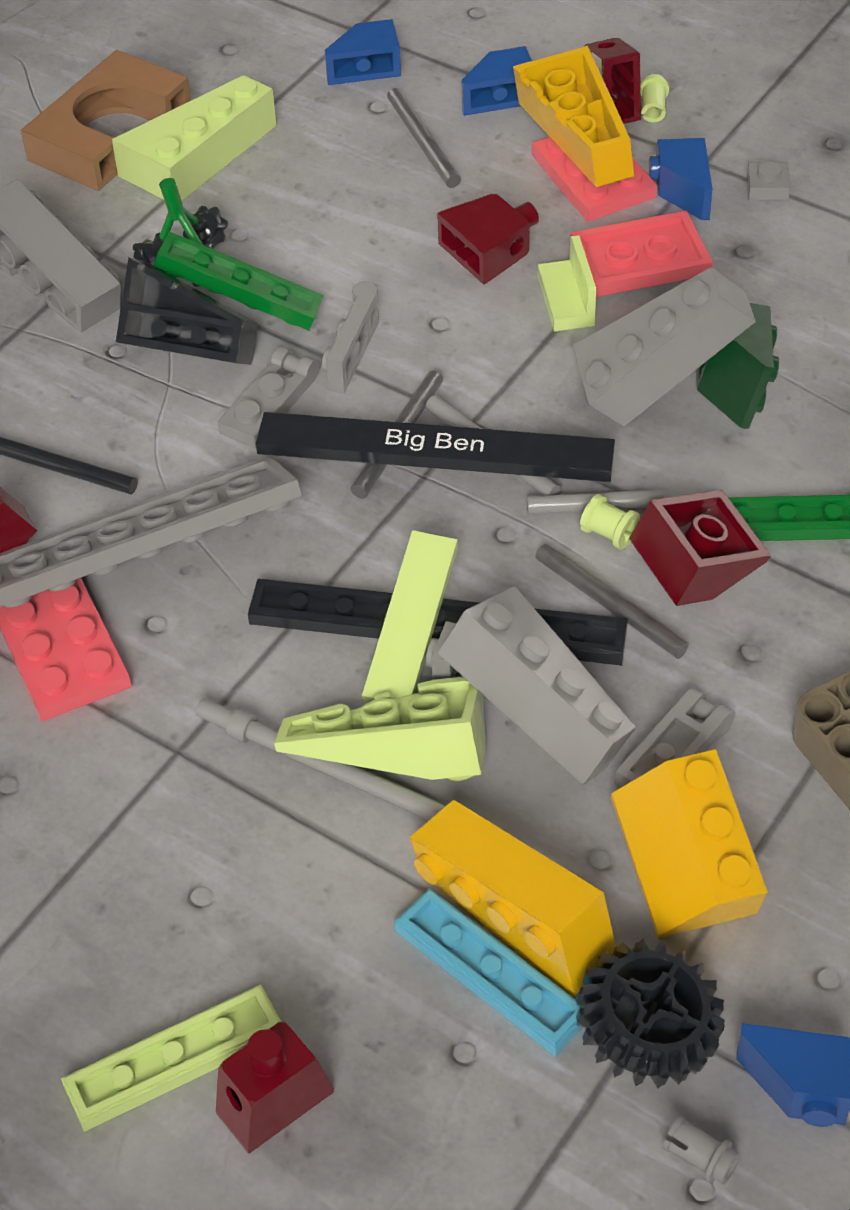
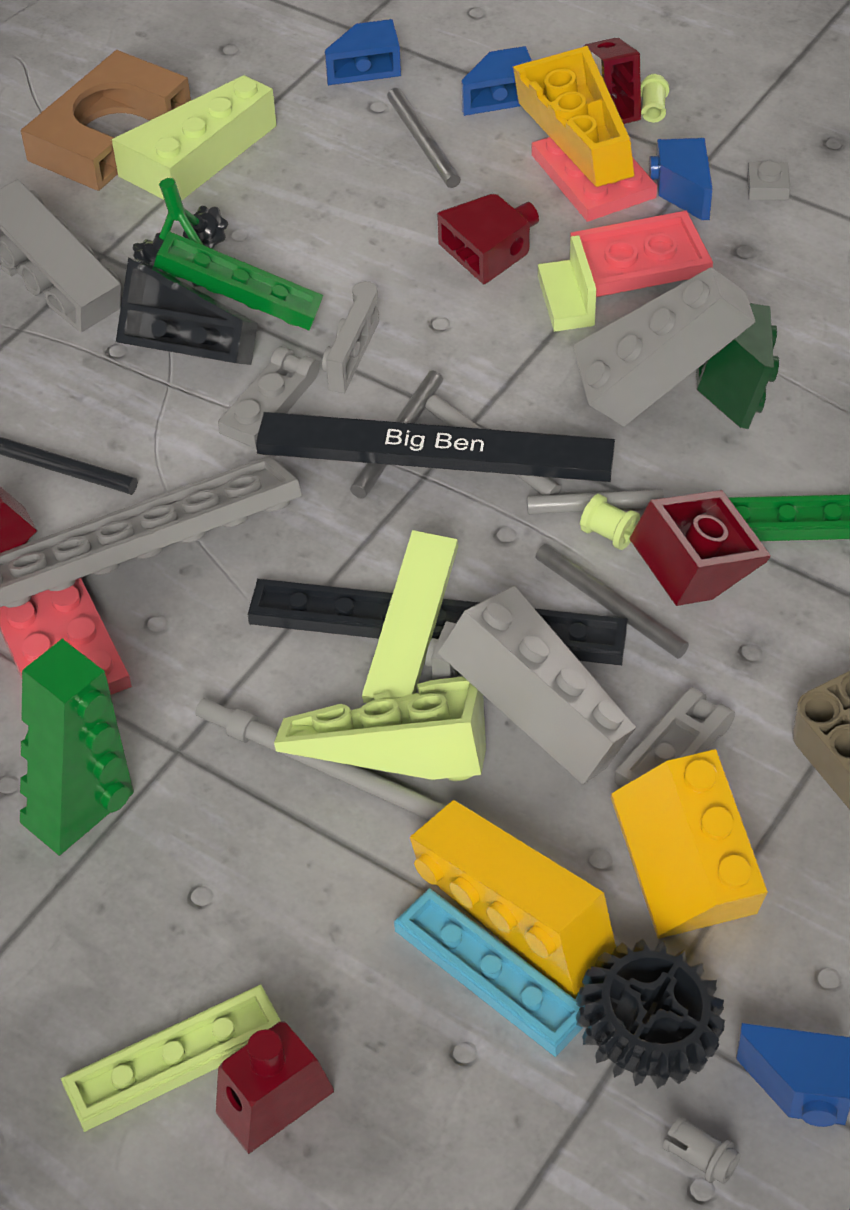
none -> green wedge [20,638,134,856]

